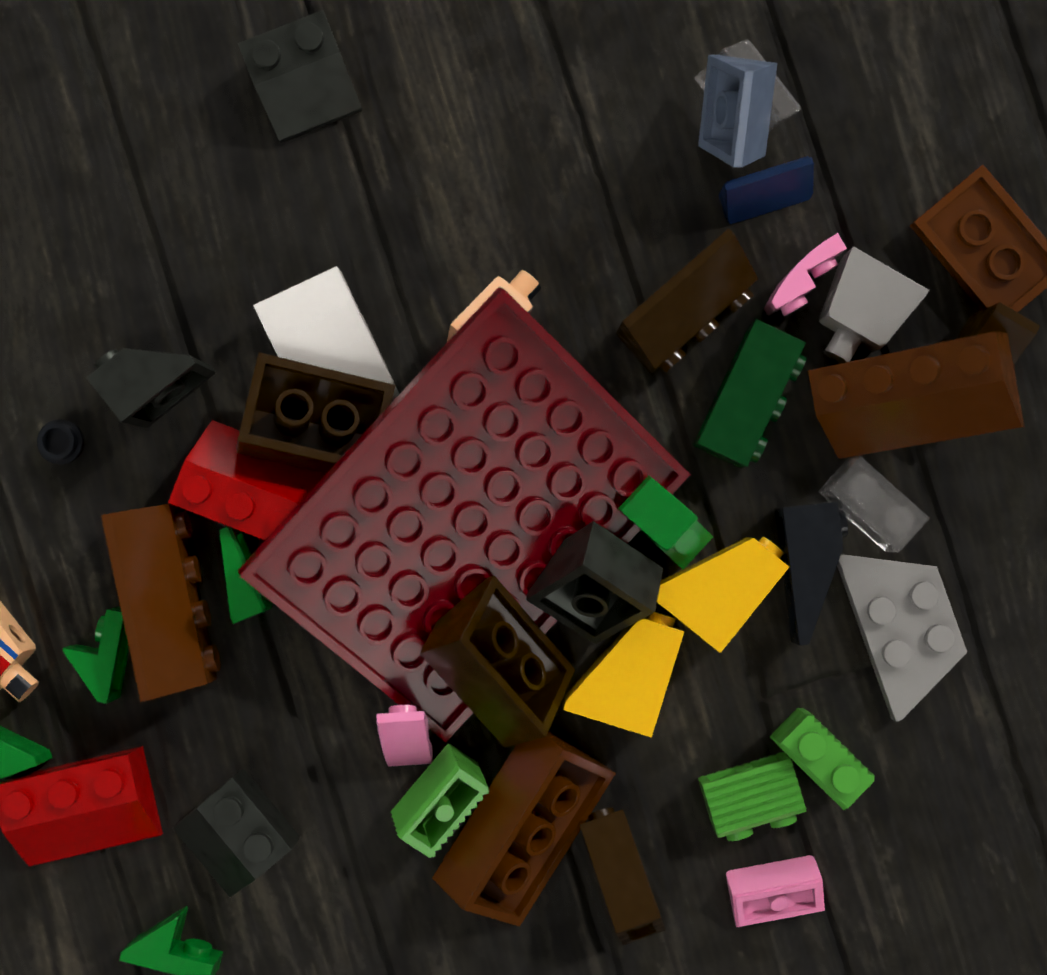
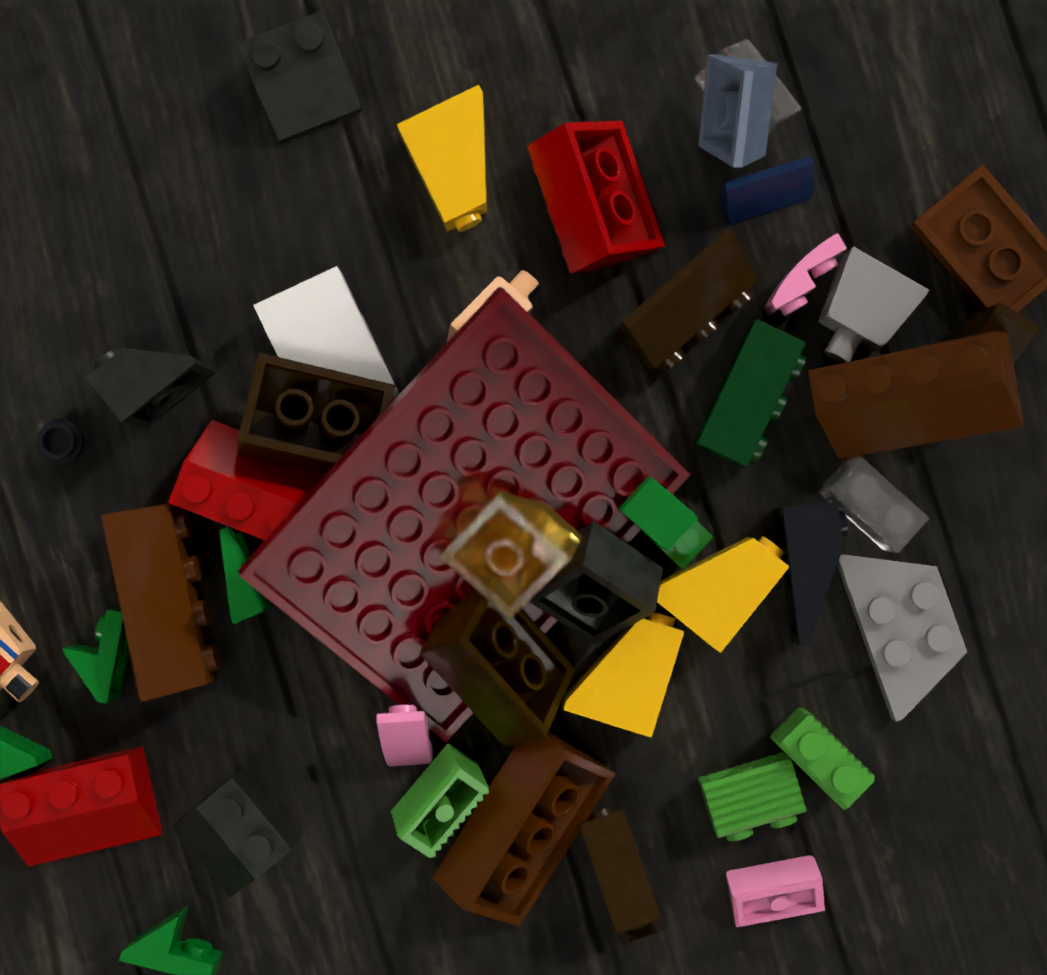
none -> yellow slope [397,85,487,232]
none -> clear yellow slope [440,492,582,619]
none -> red slope [527,121,665,274]

